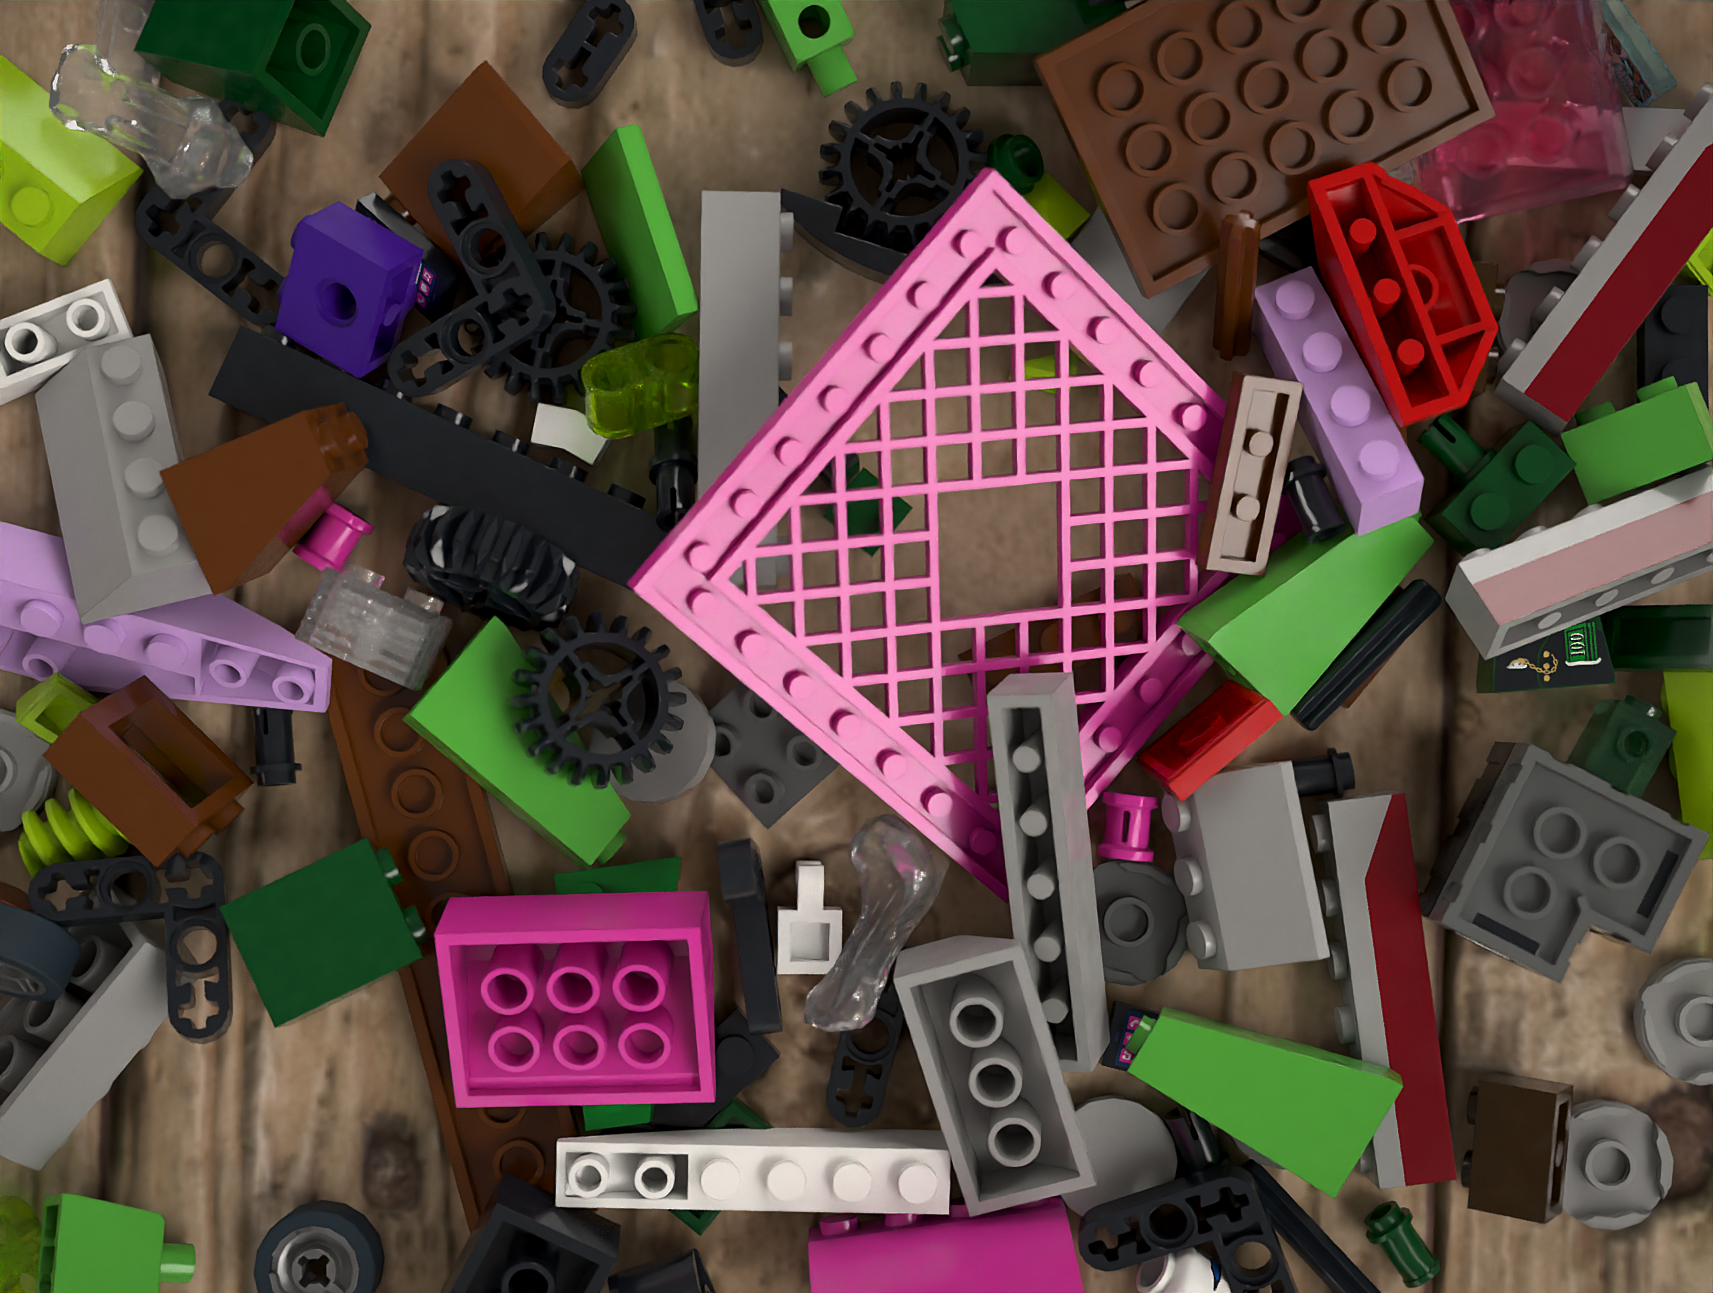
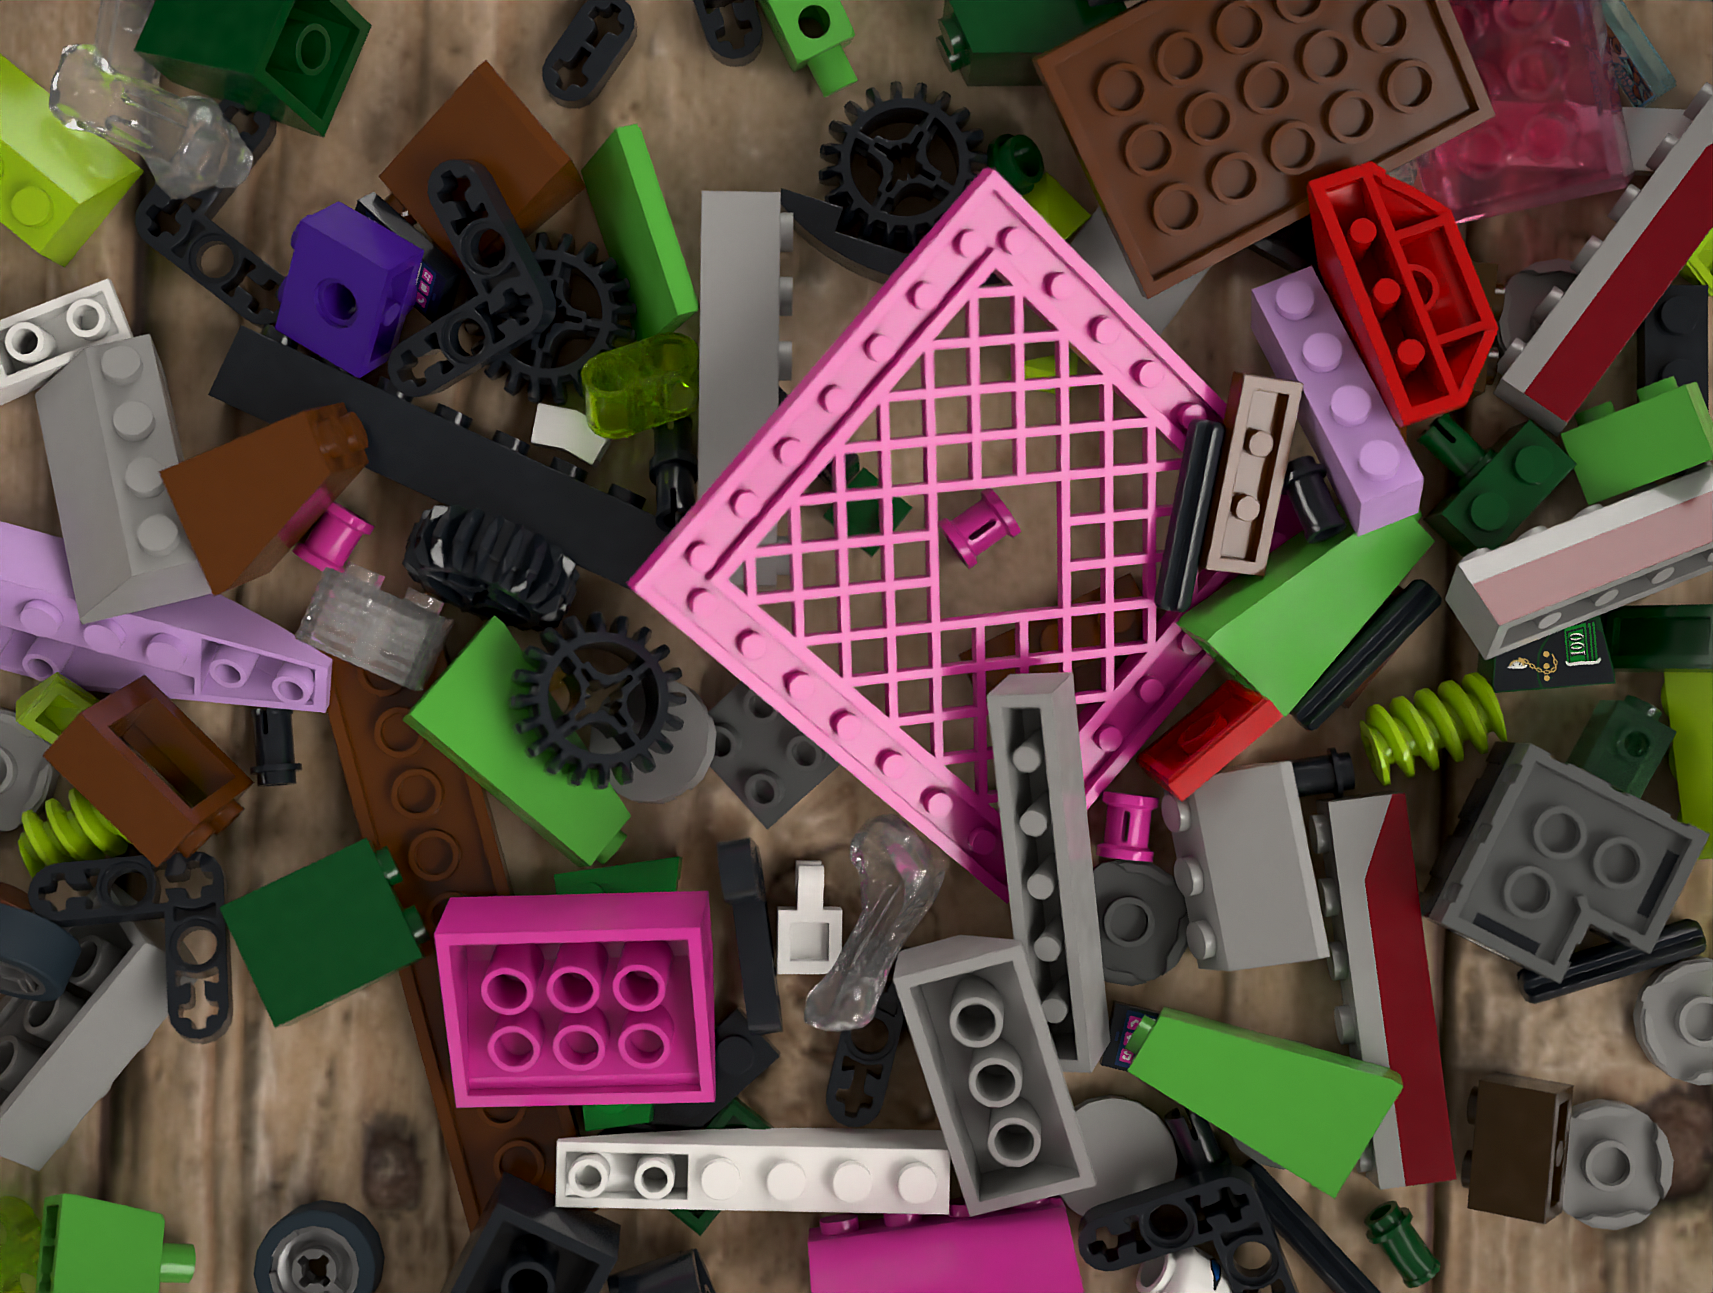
reddish brown axle [1213,209,1261,361] -> none
none -> dark pink bush [938,488,1021,569]
none -> black axle [1154,418,1226,612]
none -> lime piece [1359,672,1507,787]
none -> black axle [1517,919,1707,1004]

